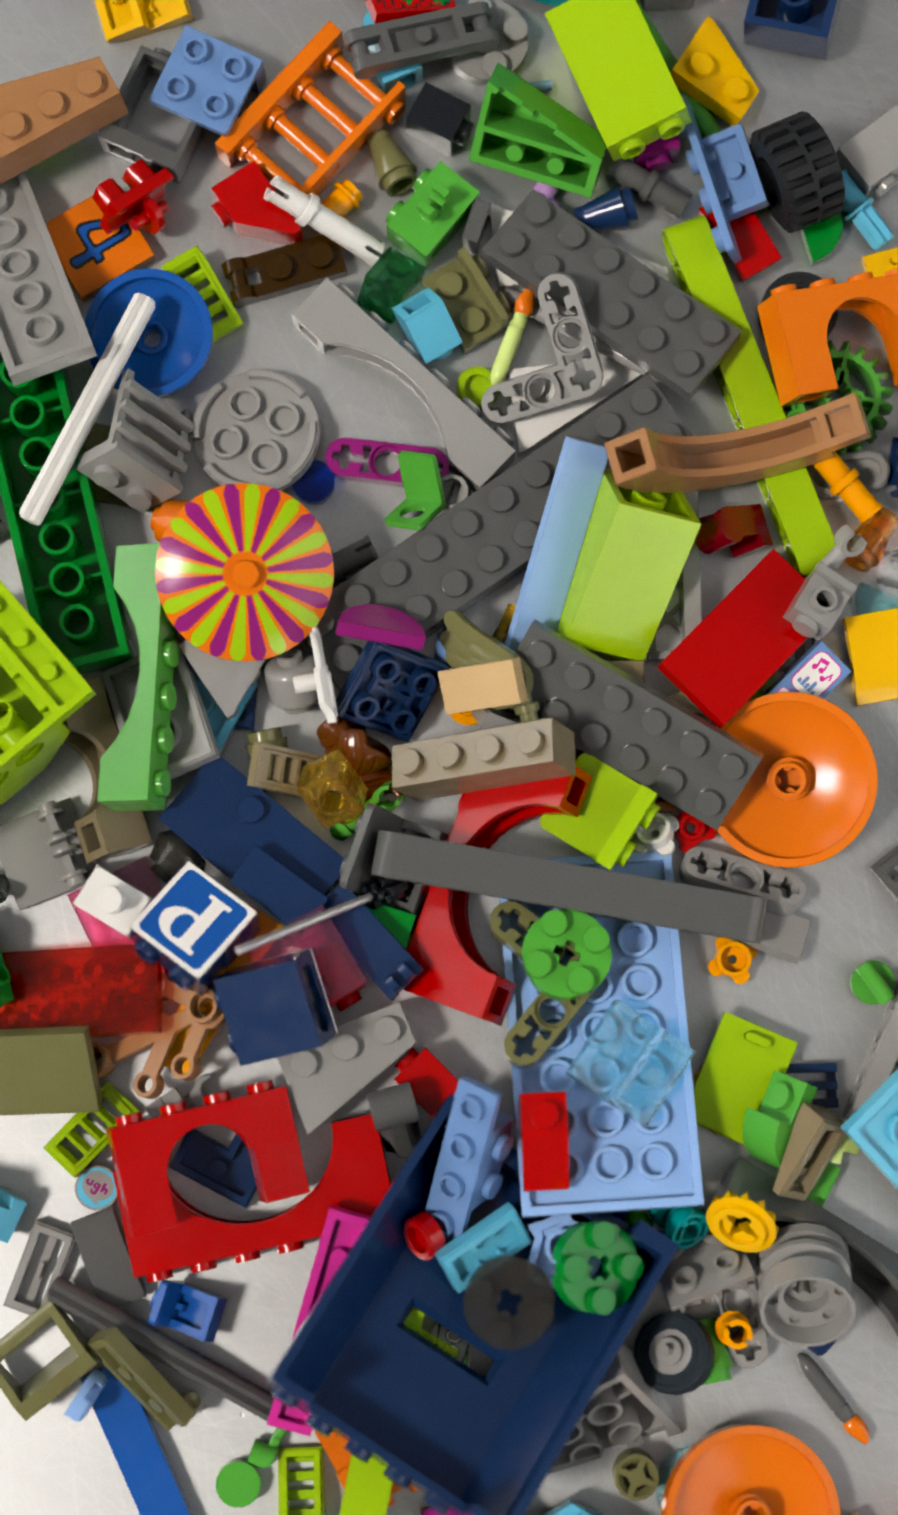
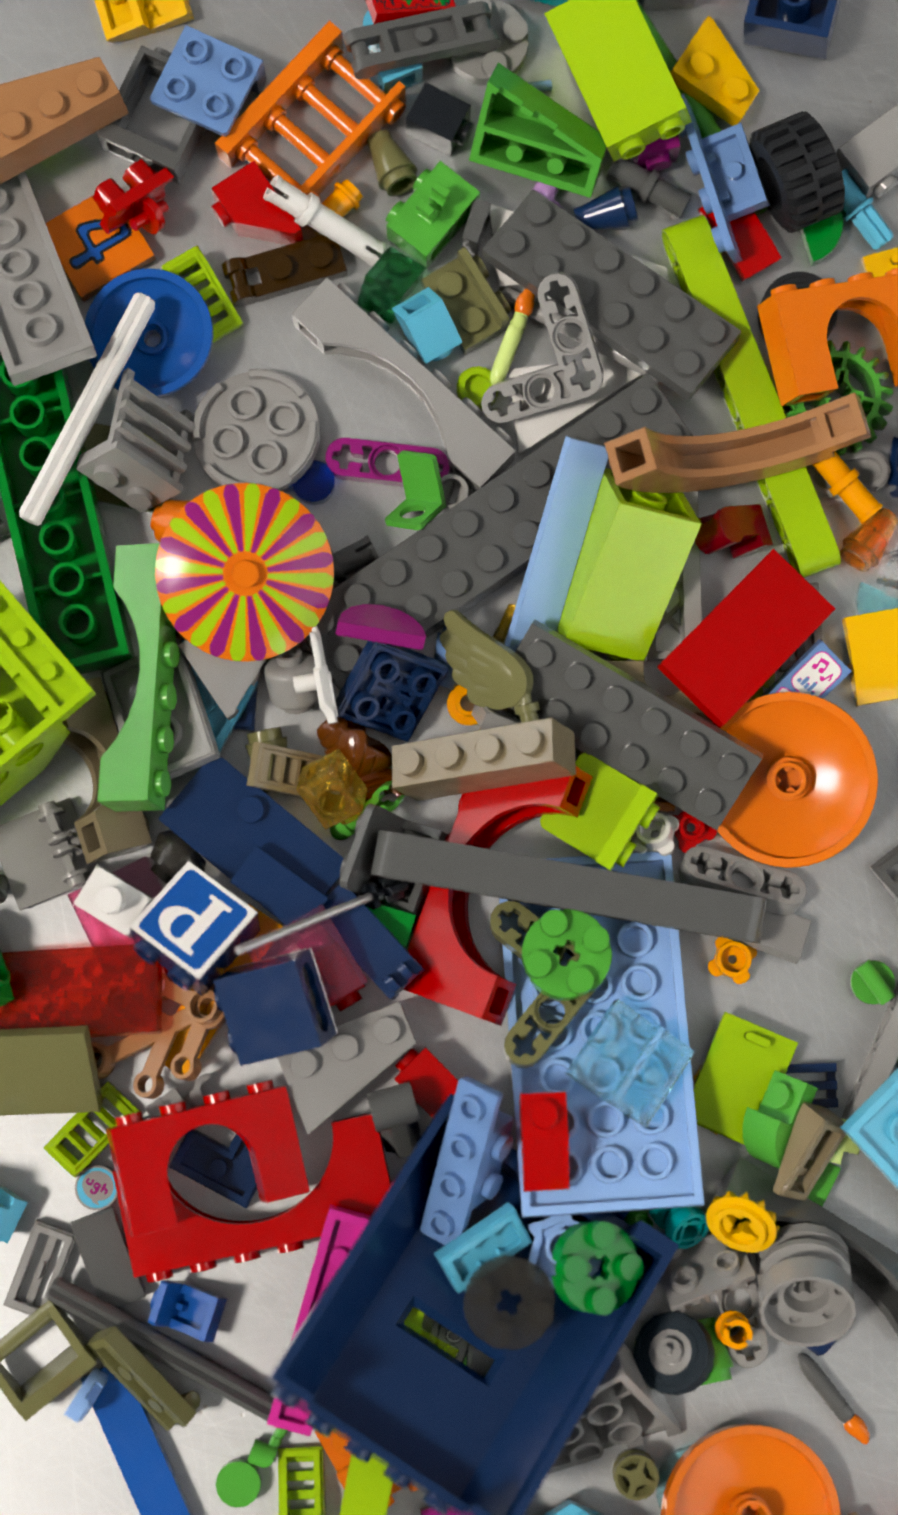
red tile [403,1212,445,1261] -> none
tan tile [437,657,528,715] -> none
light grey brick [782,563,858,641] -> none
light grey arm [814,525,867,604] -> none

